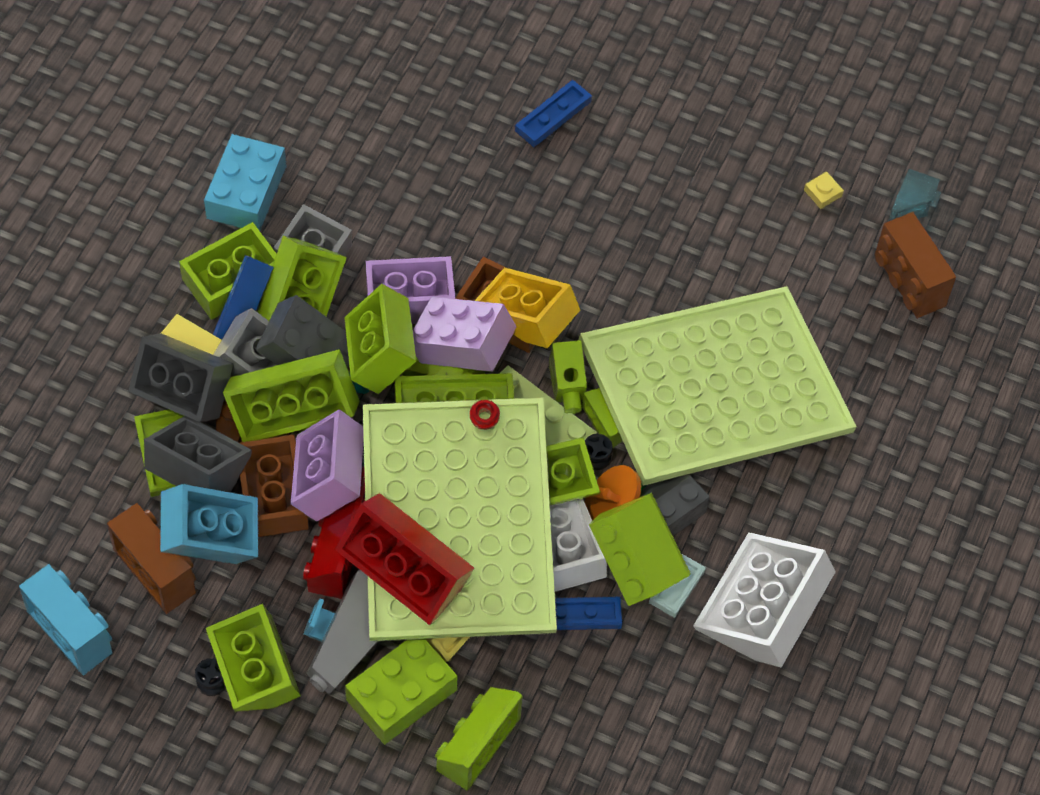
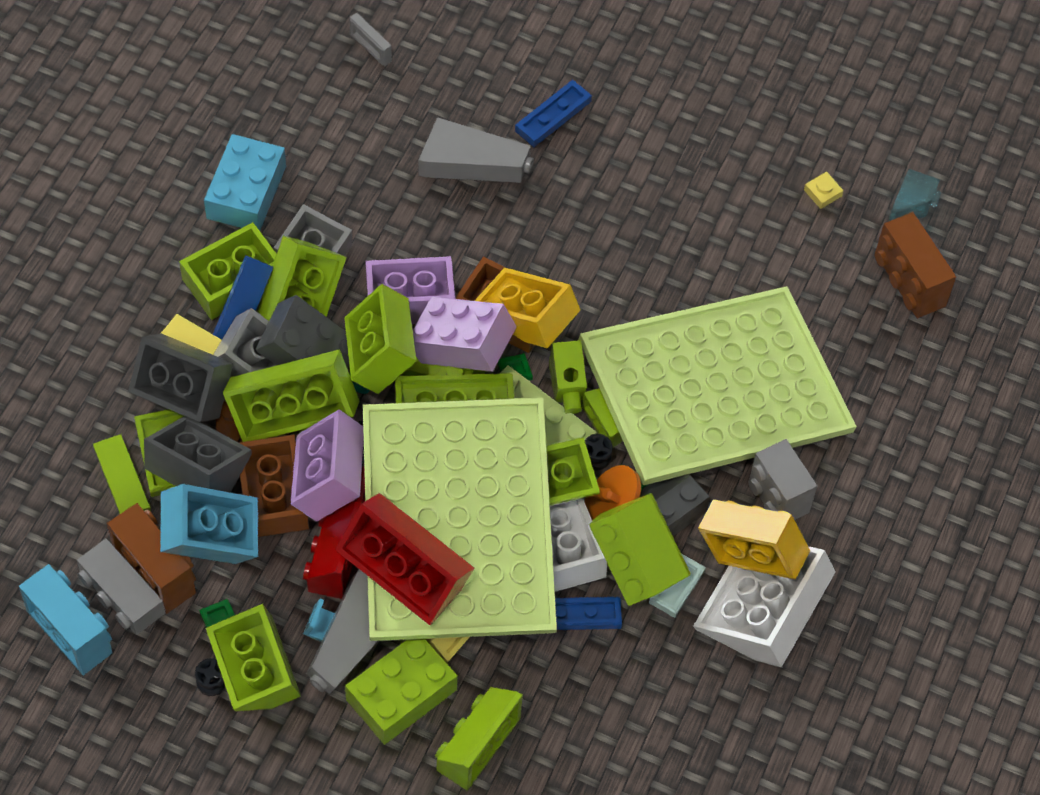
red plate [470,400,500,430] -> none
none -> light grey brick [77,538,165,635]
none -> lime tile [93,434,151,514]
none -> green tile [199,599,235,628]
none -> light grey tile [349,13,392,66]
none -> light grey slope [418,117,534,183]
none -> green tile [497,353,533,381]
none -> yellow brick [698,499,811,580]
none -> light grey brick [748,439,817,520]

